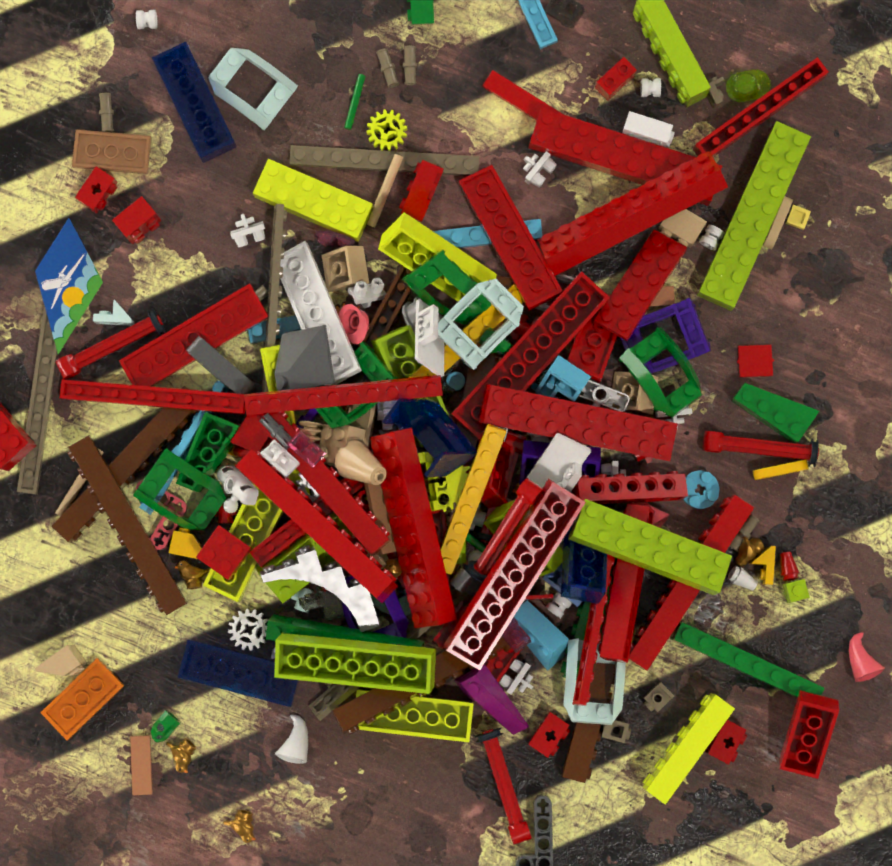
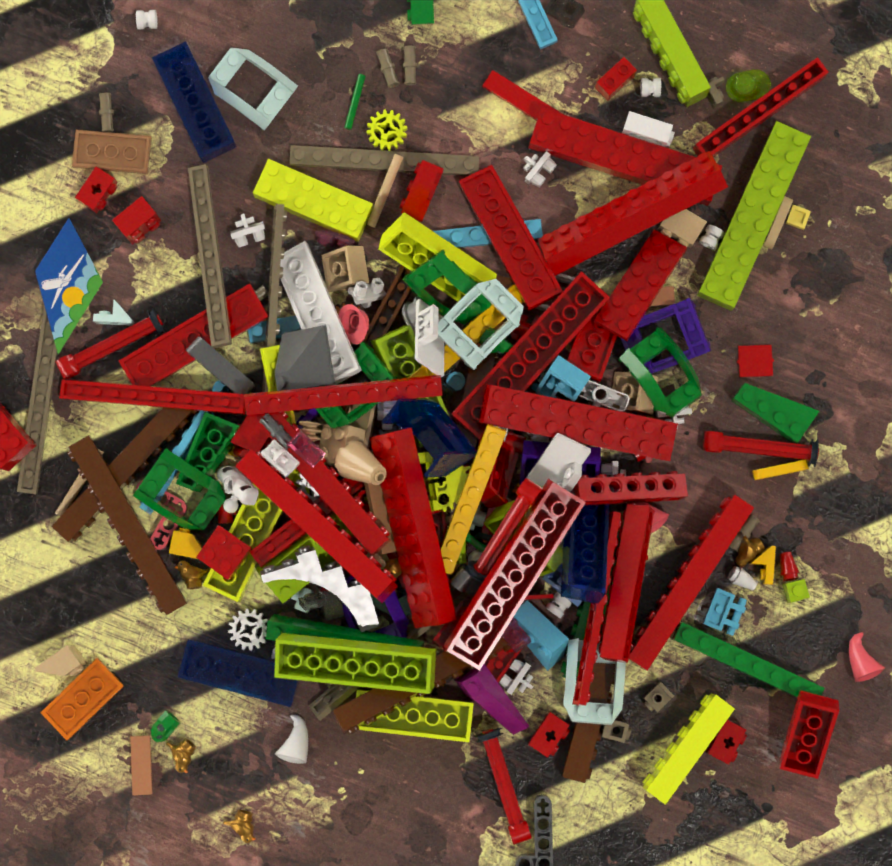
lime brick [568,499,732,595] -> none
medium azure plate [683,470,720,509] -> none
none -> dark tan plate [188,164,232,348]
none -> medium azure plate [702,588,747,636]

